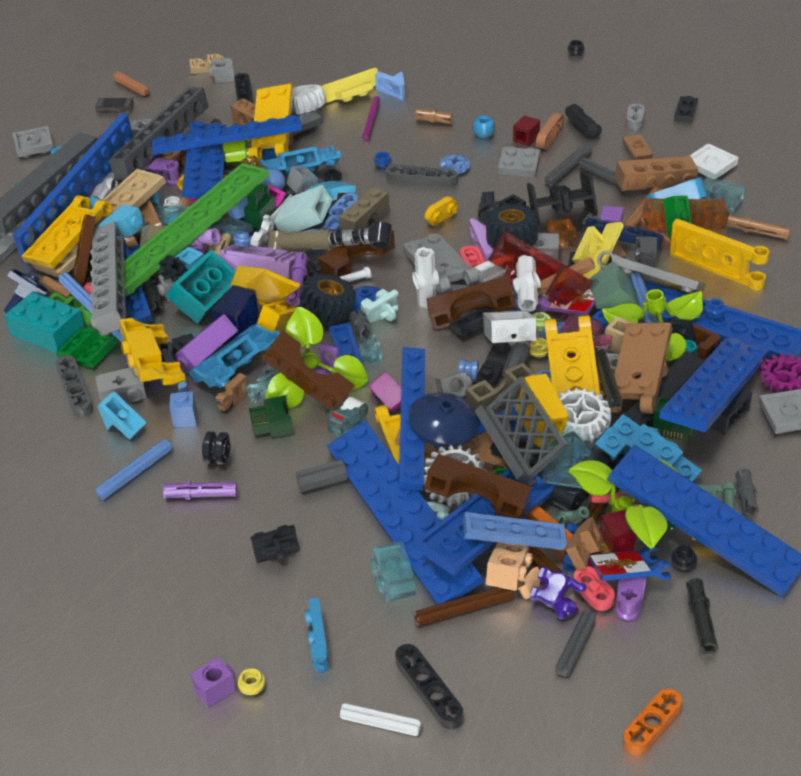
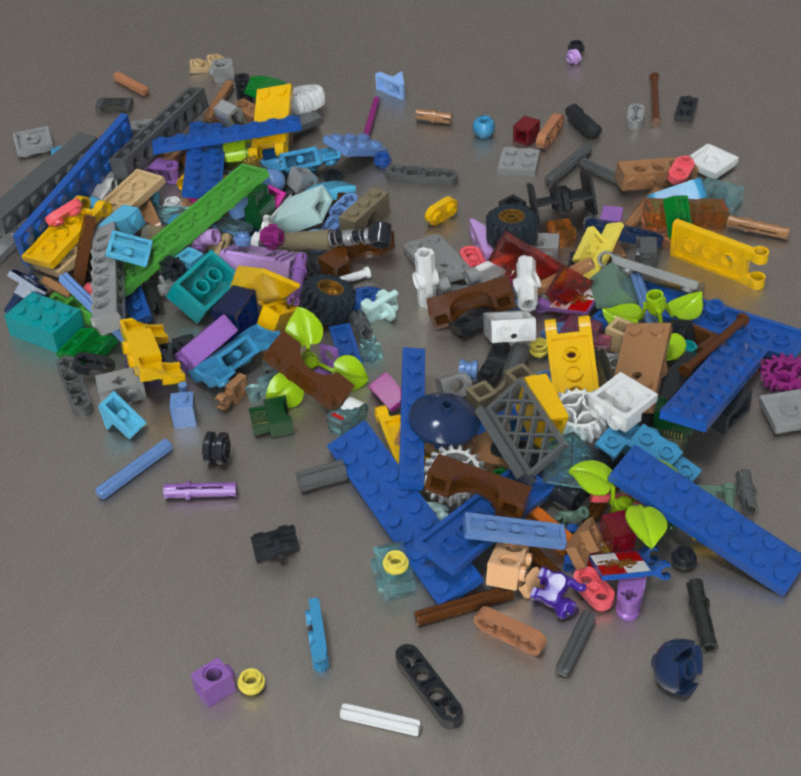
light yellow bracket [321,68,378,103] -> none
medium blue gear [440,153,470,174] -> none
black hips [477,191,500,225] -> none
yellowish green plate [532,312,551,331] -> none
medium nougat plate [623,134,653,160] -> none
orange beam [623,689,682,755] -> none
none -> coral plate [44,198,83,227]
none -> black beam [72,352,115,377]
none -> medium azure slope [105,230,153,267]
none -> medium nougat axle [203,80,234,122]
none -> light grey brick [214,99,248,128]
none -> green slope [244,76,287,99]
none -> magenta gear [259,224,285,250]
none -> medium blue plate [323,133,388,157]
none -> light yellow plate [383,550,409,575]
none -> nougat beam [473,606,547,655]
none -> lavender plate [566,49,581,65]
none -> white plate [588,372,658,433]
none -> reddish brown bar [649,72,662,127]
none -> dark blue cylinder [651,638,703,696]
none -> coral plate [667,155,695,185]
none -> reddish brown bar [678,313,750,377]

